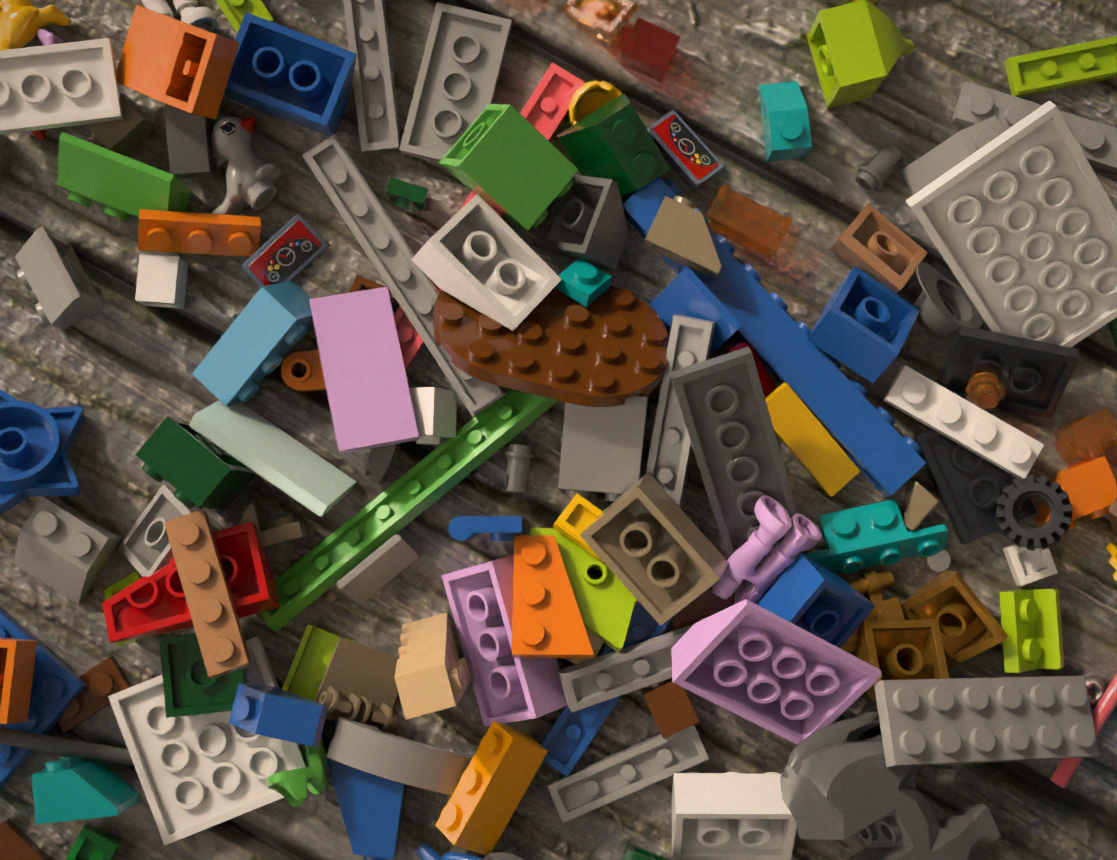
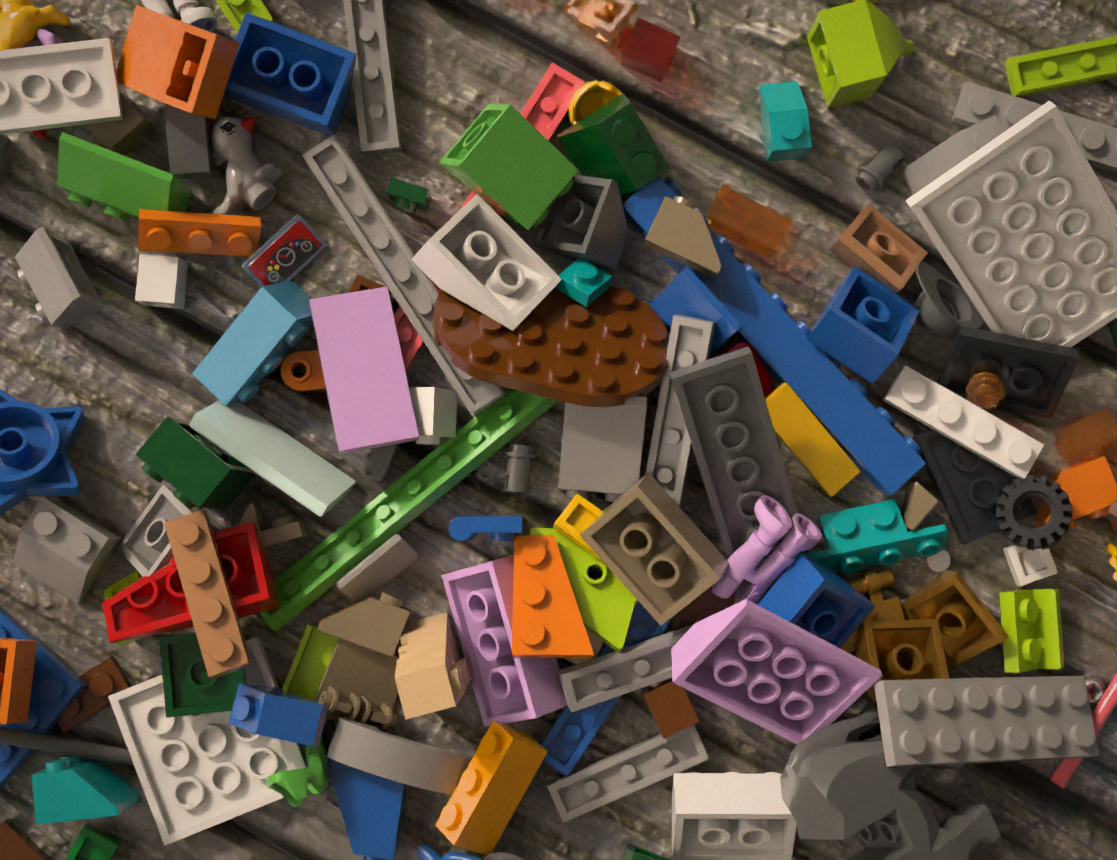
light grey plate [399,2,512,163] -> none
slope [647,110,724,193] -> none
none -> dark tan slope [317,592,410,657]

